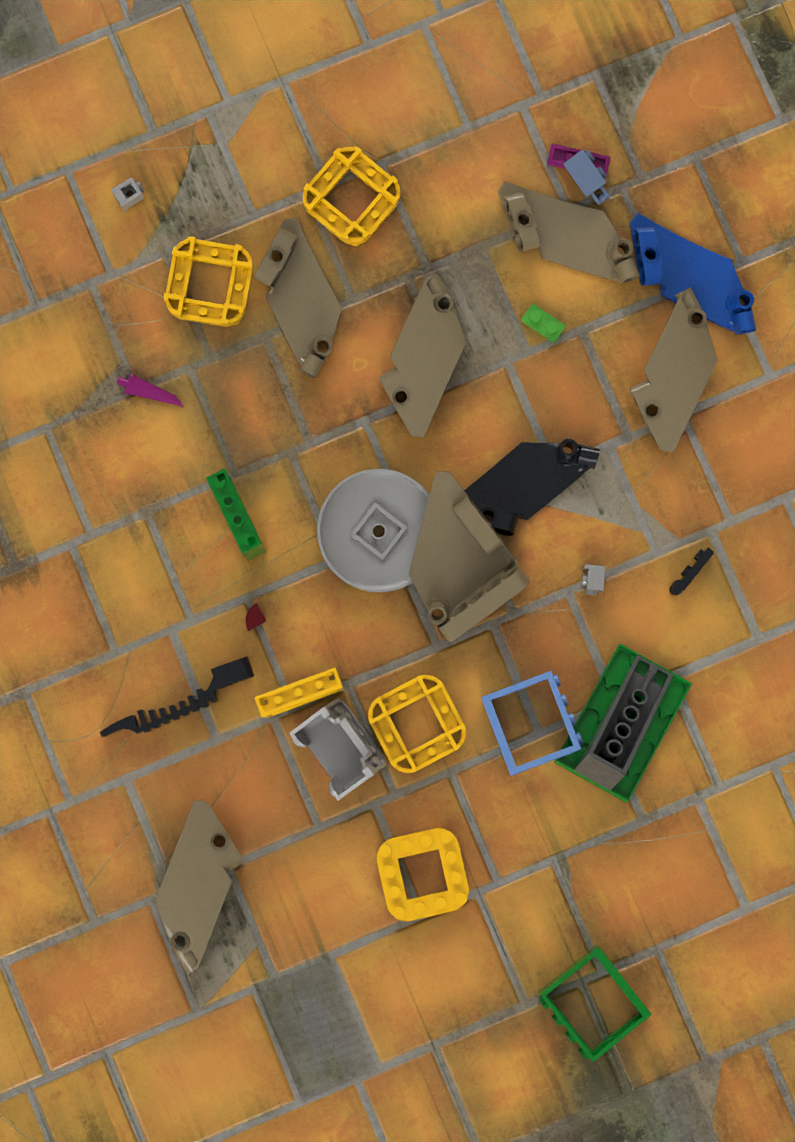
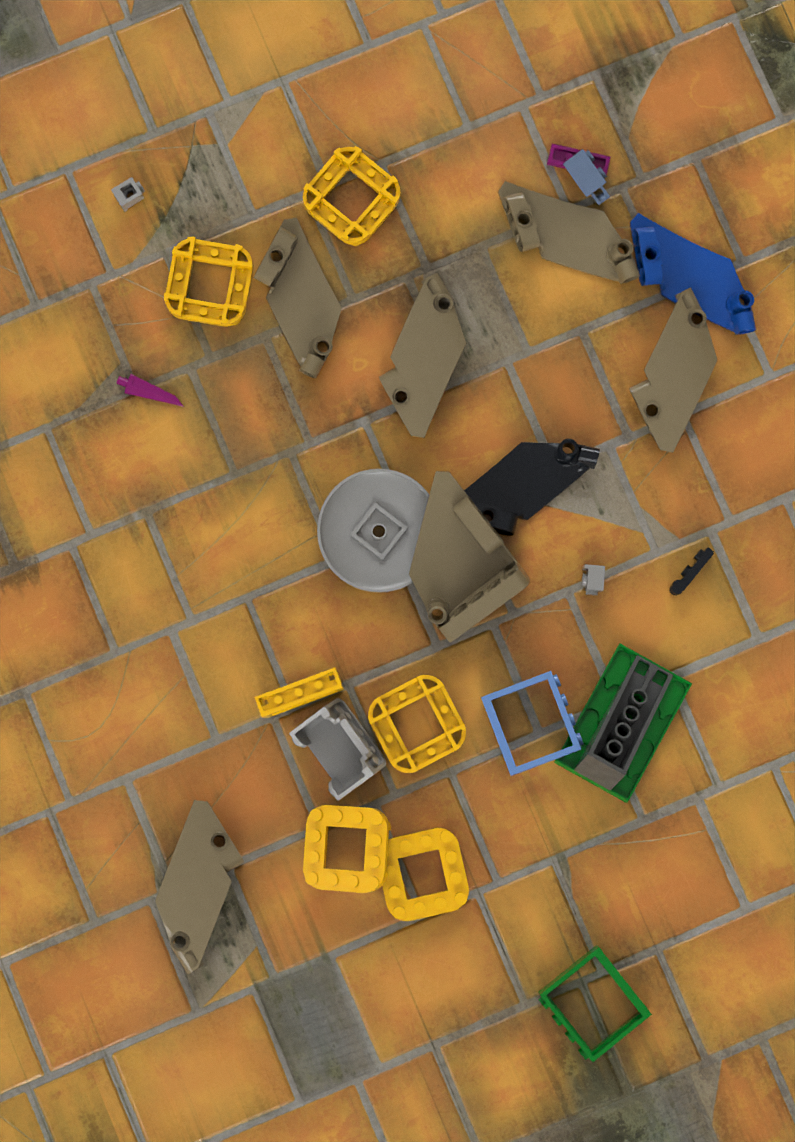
black piece [100,657,255,737] -> none
green window [206,468,266,561] -> none
dark red tile [246,603,266,631] -> none
bright green plate [521,303,566,344] -> none
none -> yellow plate [303,805,391,893]

